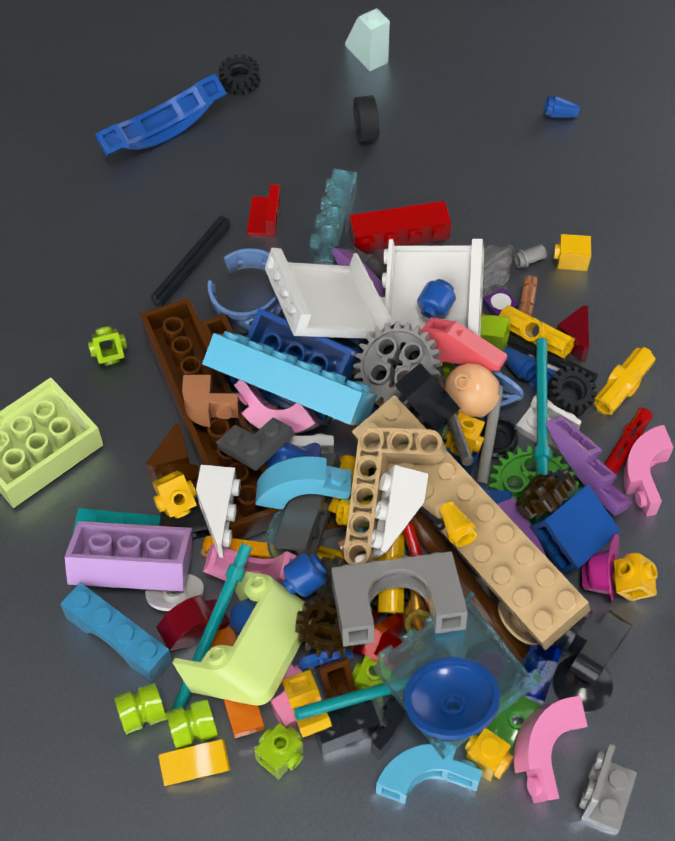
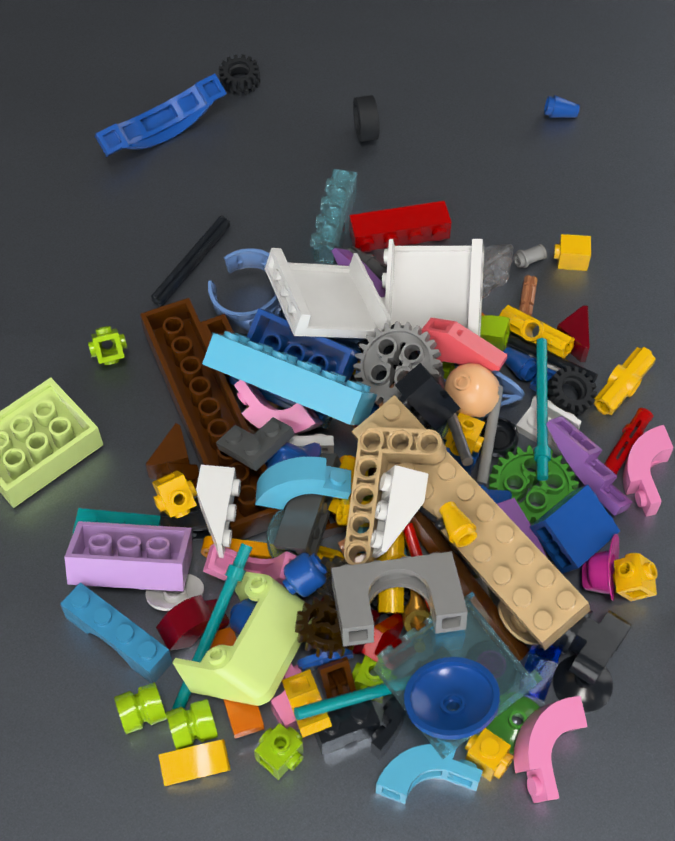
nougat brick [182,375,239,427] -> none
red panel [247,184,281,238] -> none
light aqua slope [345,8,390,71] -> none
blue head [417,279,456,319] -> none
tile [483,288,518,316] -> none
dark brown gear [516,468,576,518] -> none
light grey bracket [579,743,637,834] -> none

